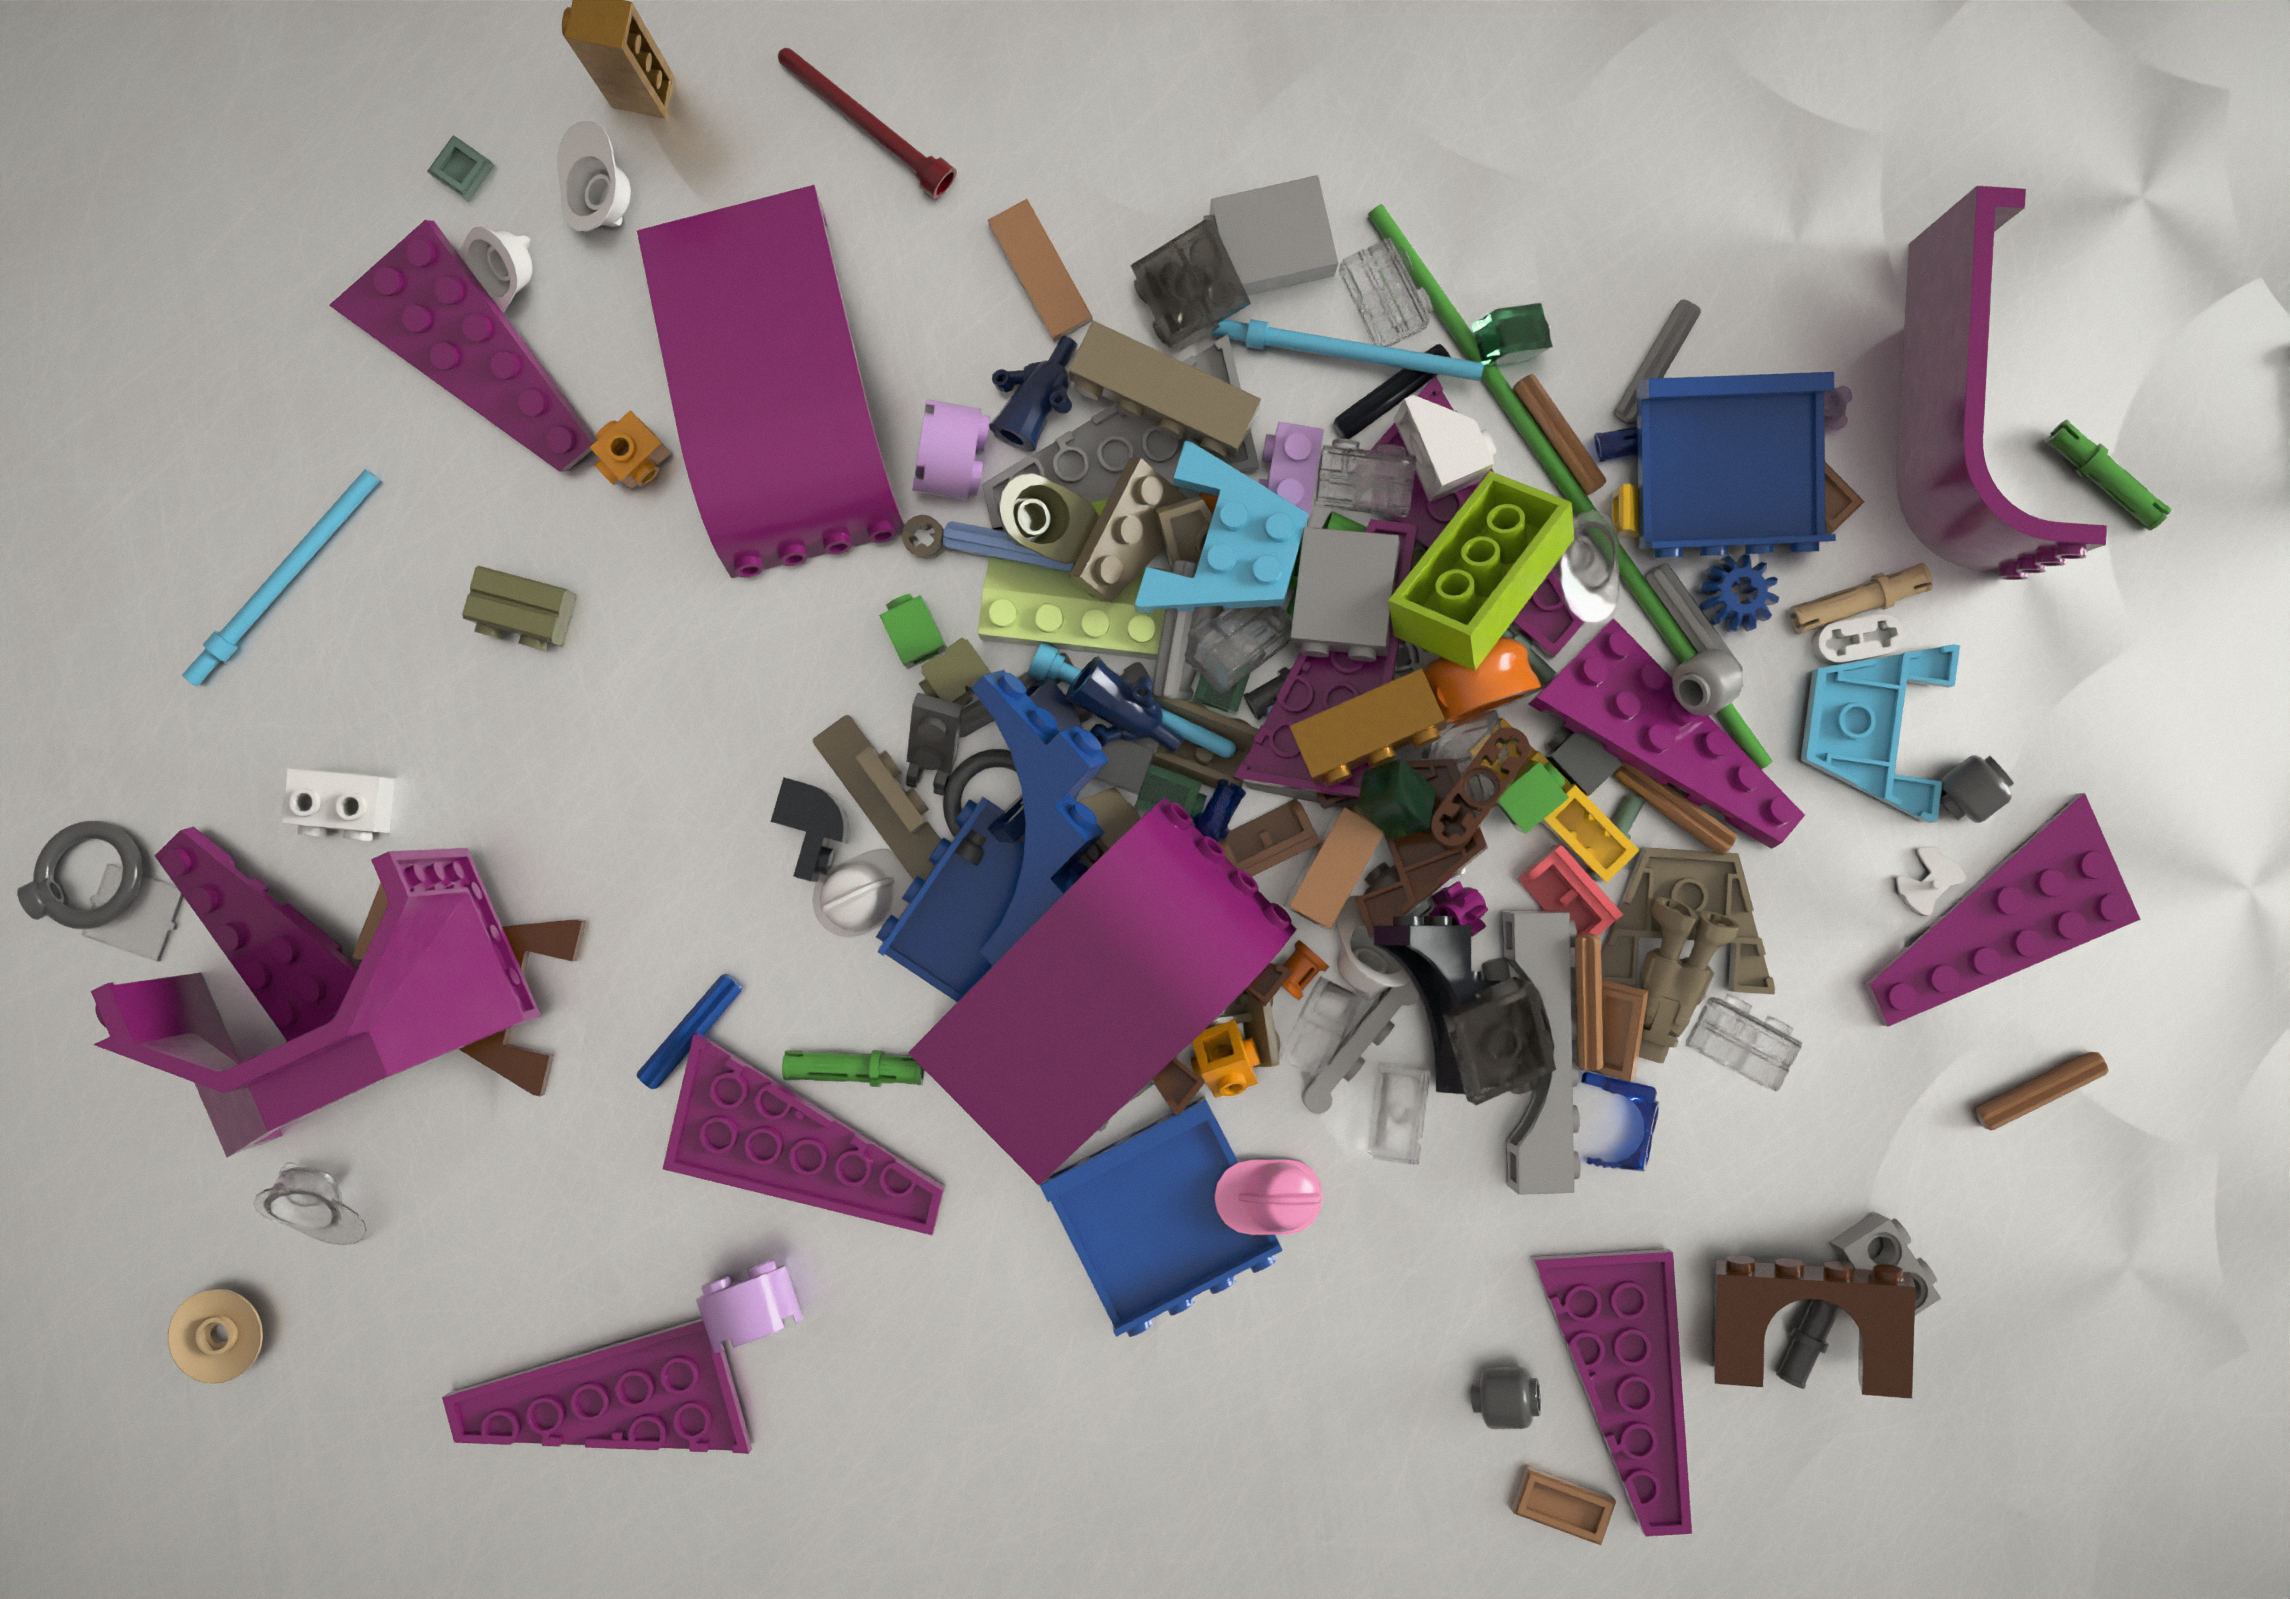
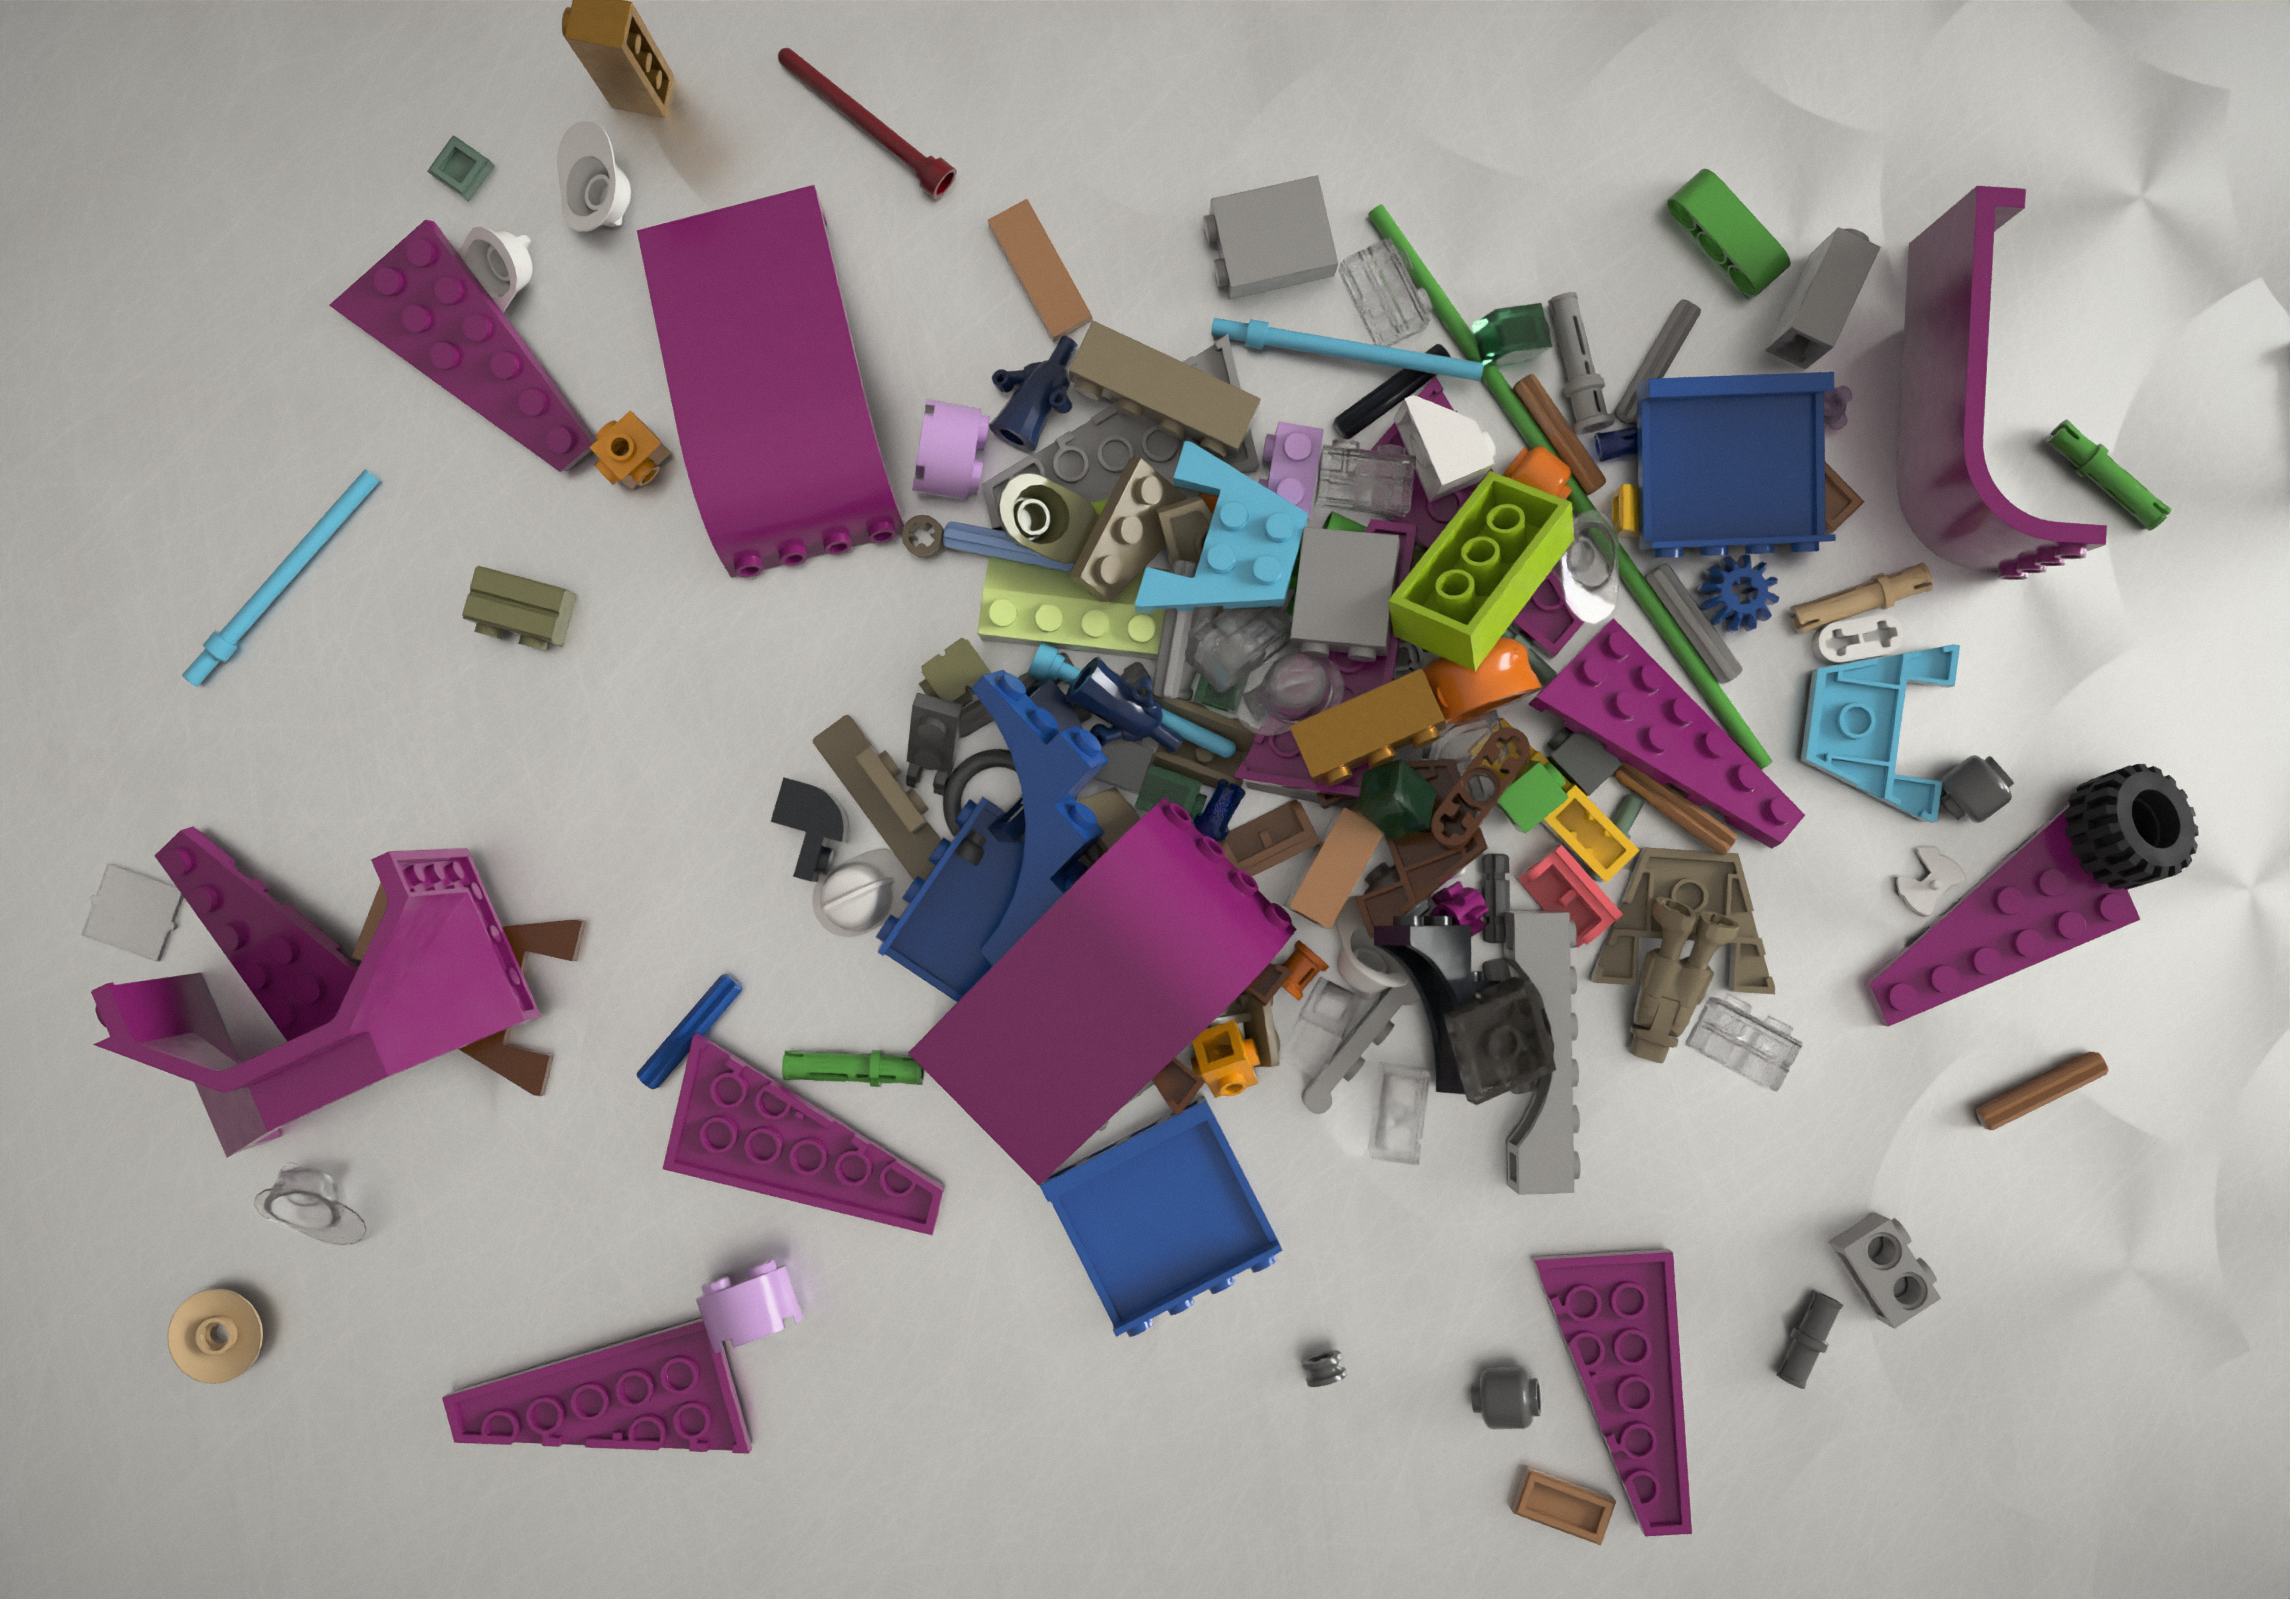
dark grey piece [17,821,143,929] -> none
white brick [281,768,395,841] -> none
bright green brick [879,594,947,669] -> none
clear smoke plate [1130,219,1251,349] -> none
bright pink piece [1214,1159,1323,1235] -> none
medium nougat axle [1575,933,1603,1071] -> none
clear blue helmet [1581,1072,1660,1172] -> none
medium nougat tile [1592,980,1649,1082] -> none
light grey head [1672,649,1743,716] -> none
reddish brown arch [1714,1255,1916,1399] -> none
none -> clear piece [1234,653,1344,736]
none -> dark grey bush [1301,1350,1347,1387]
none -> dark grey axle [1482,854,1510,943]
none -> orange head [1502,446,1573,499]
none -> light grey pin [1548,292,1614,435]
none -> bright green beam [1667,169,1791,298]
none -> light grey brick [1765,227,1881,370]
none -> black tyre [2064,764,2199,890]

